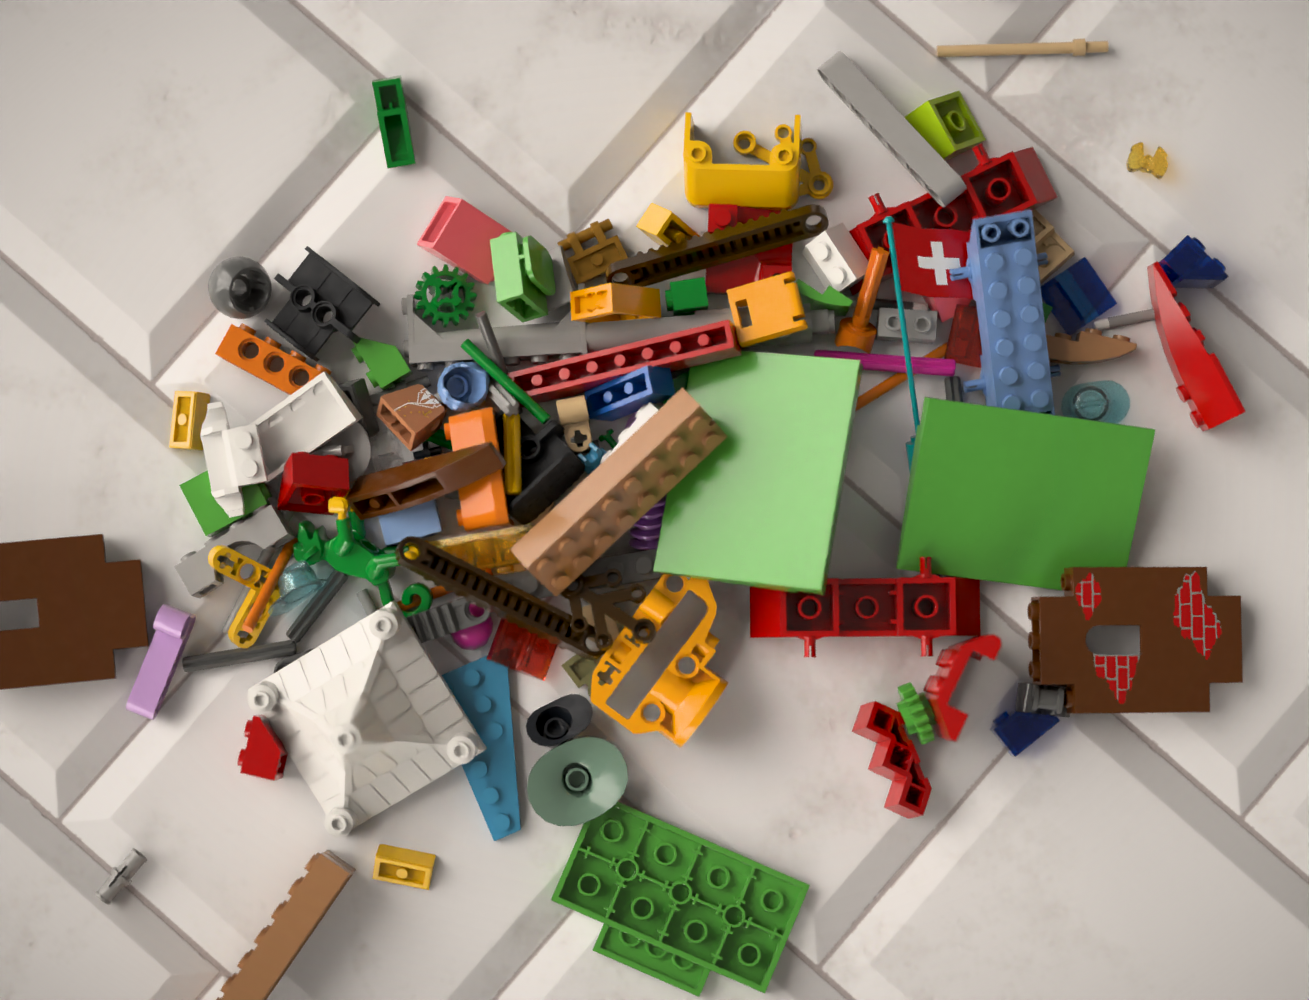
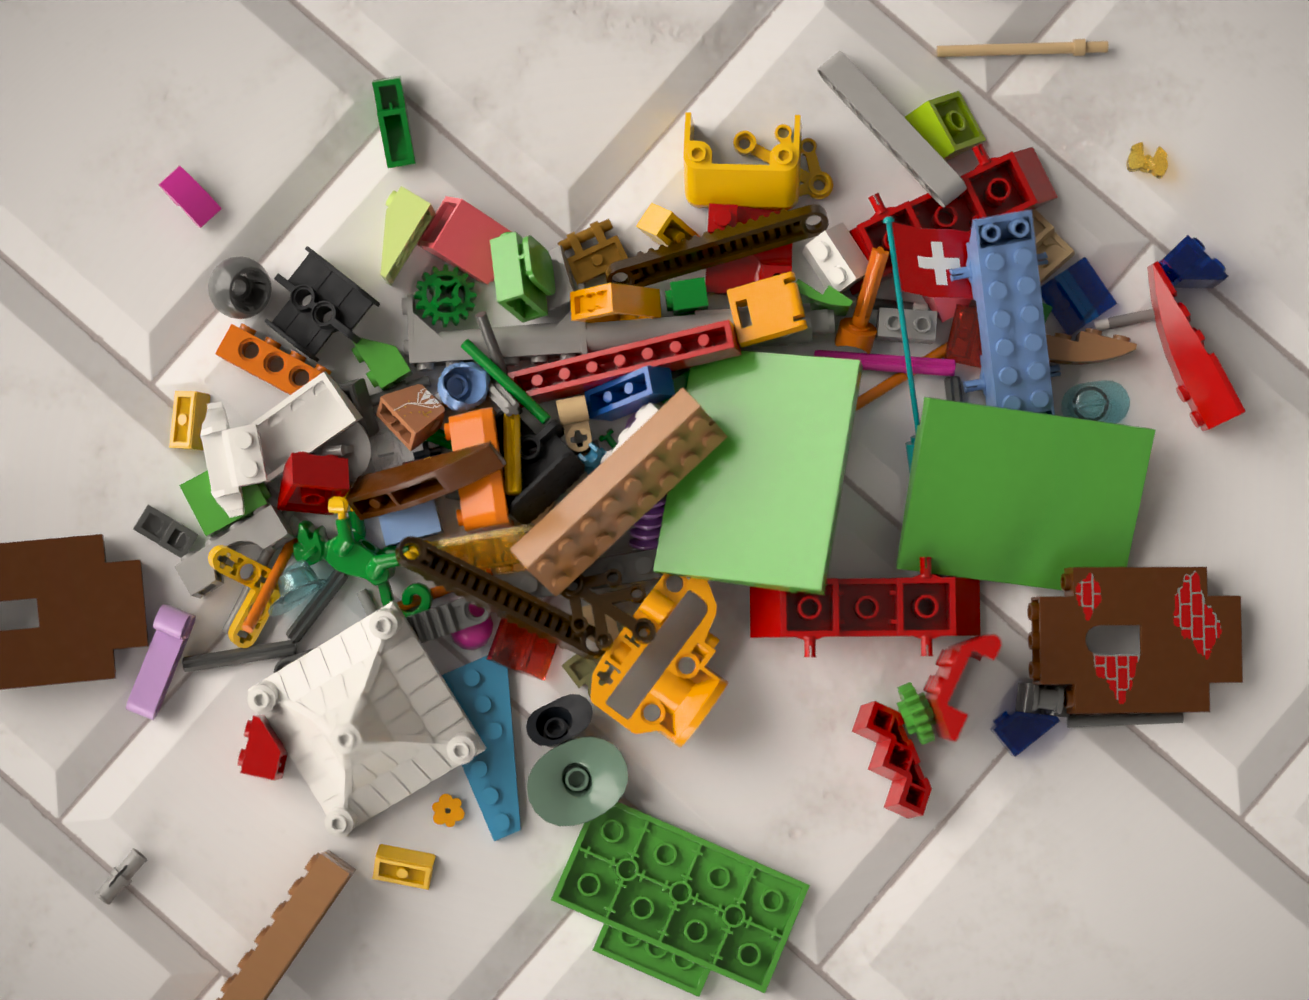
none -> dark grey slope [133,504,198,558]
none -> dark pink slope [158,166,222,228]
none -> yellowish green slope [381,186,435,286]
none -> light orange plant [432,794,465,827]
none -> dark grey bar [1066,712,1184,728]

